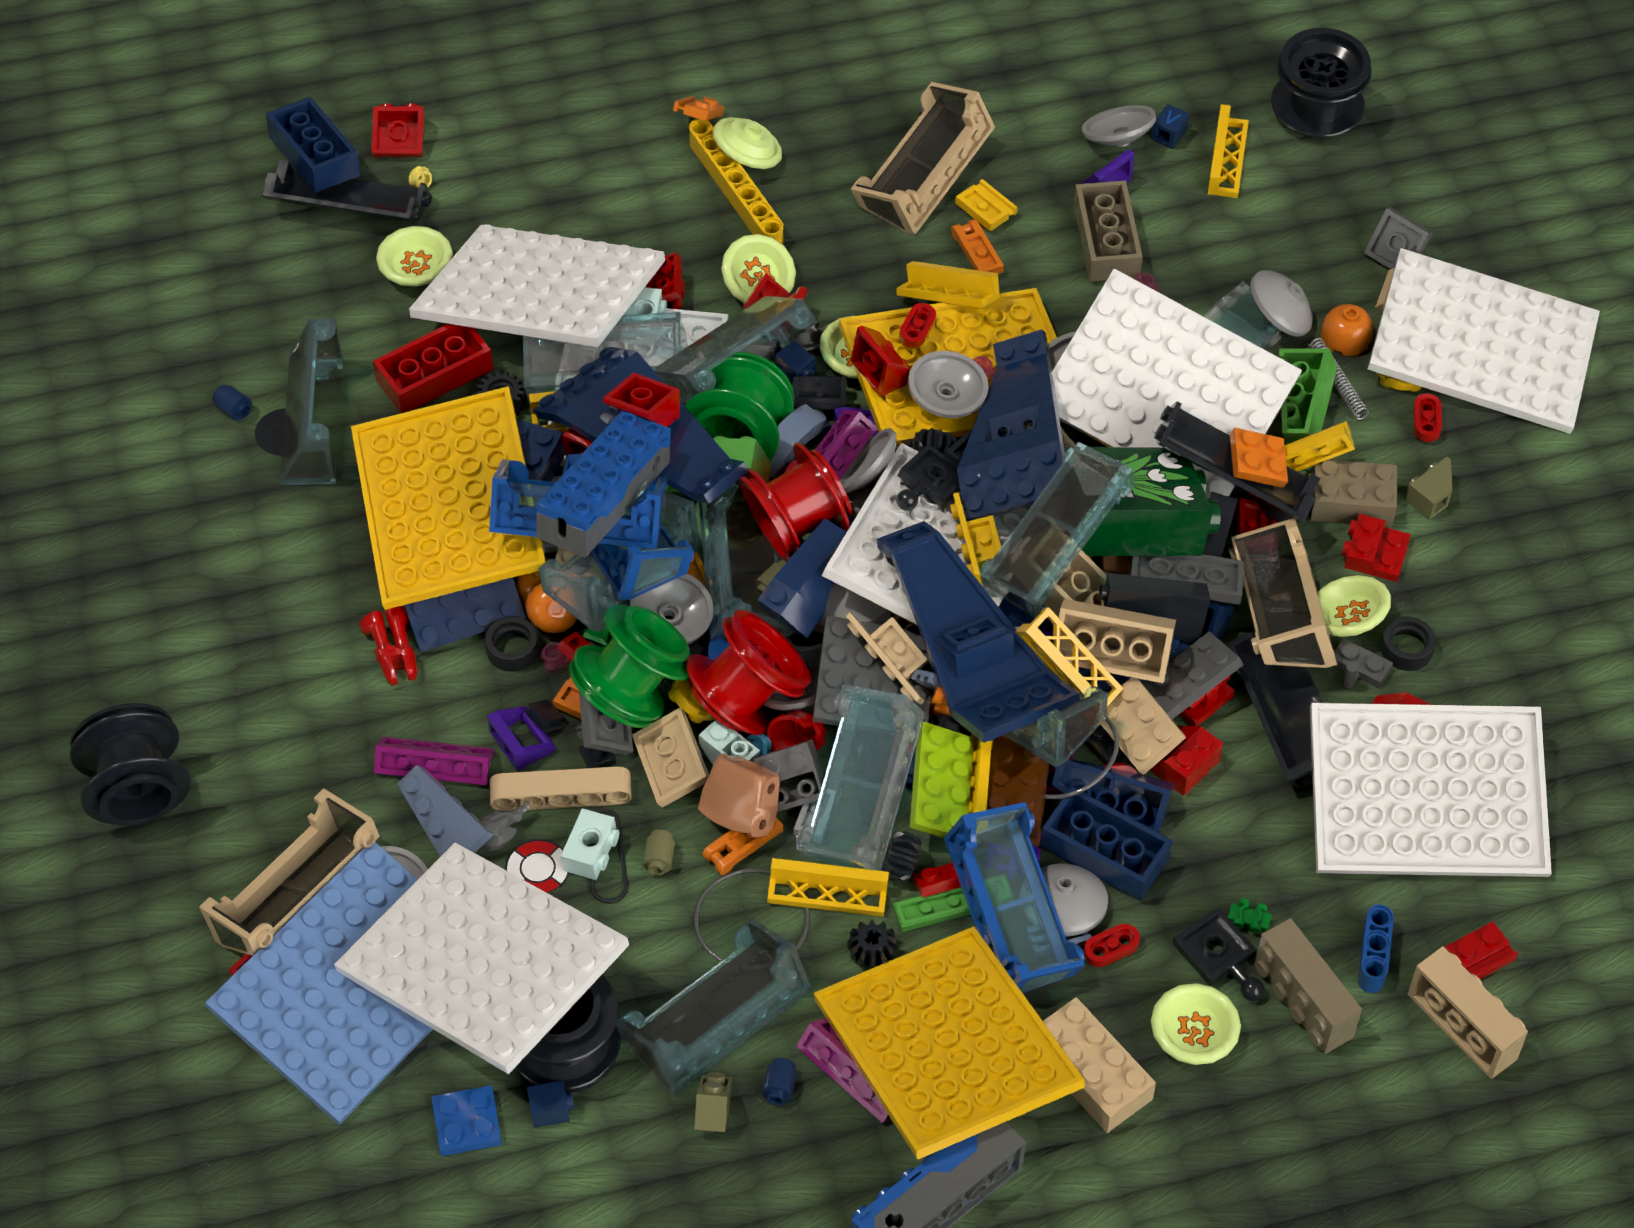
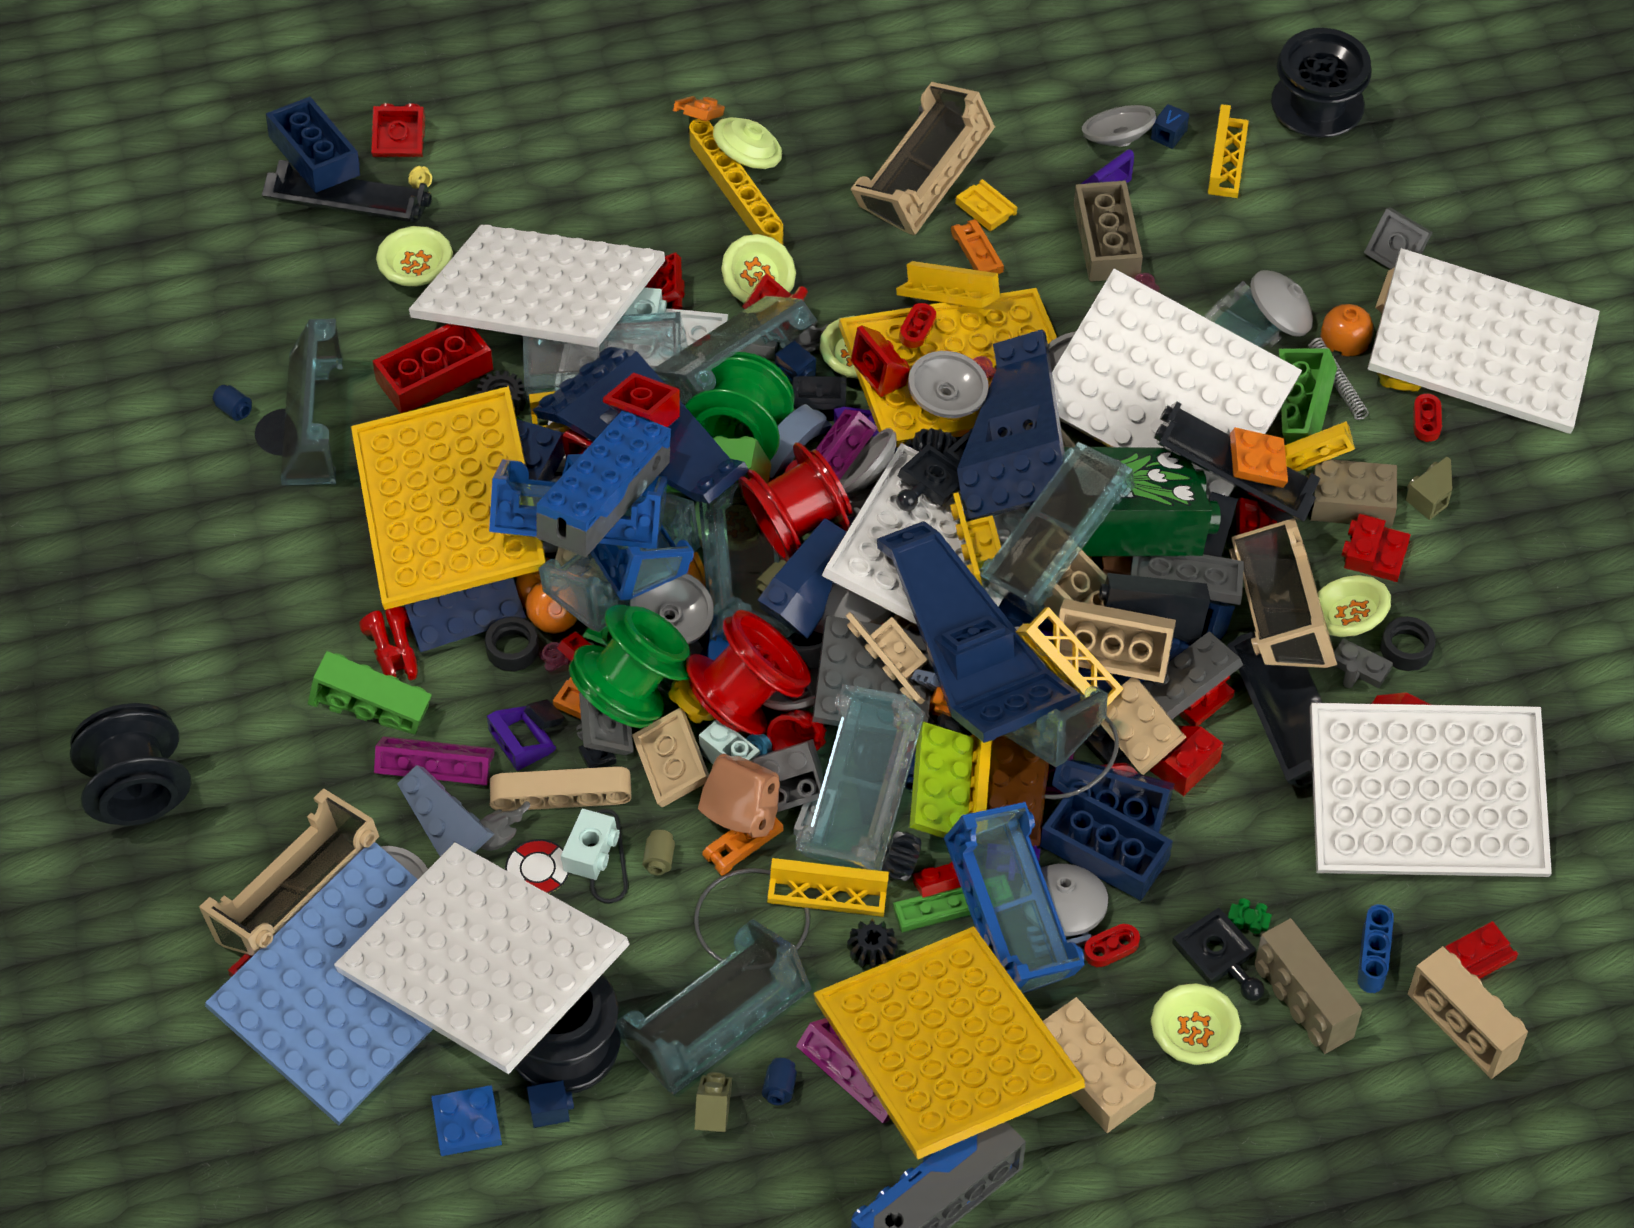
none -> bright green wedge [307,651,432,735]

